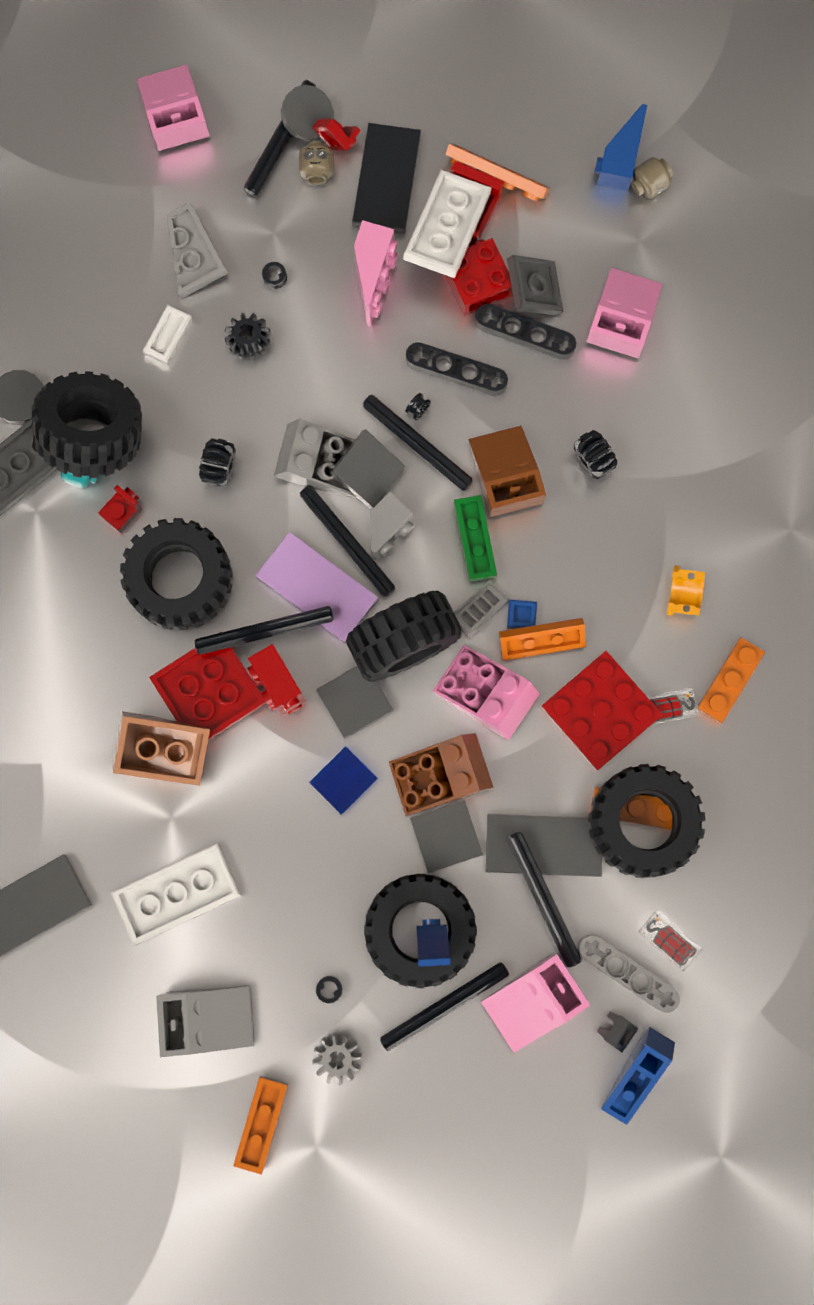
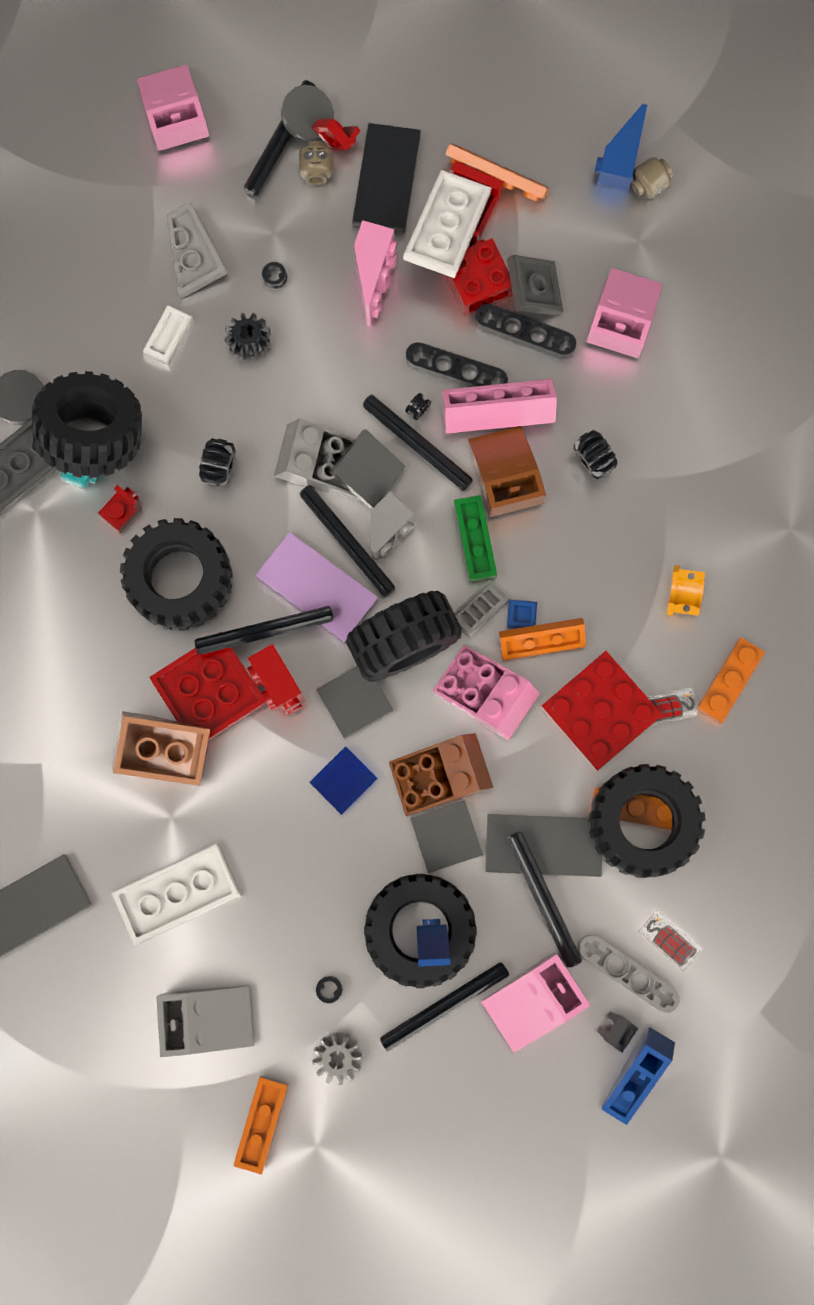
none -> bright pink brick [442,379,557,434]

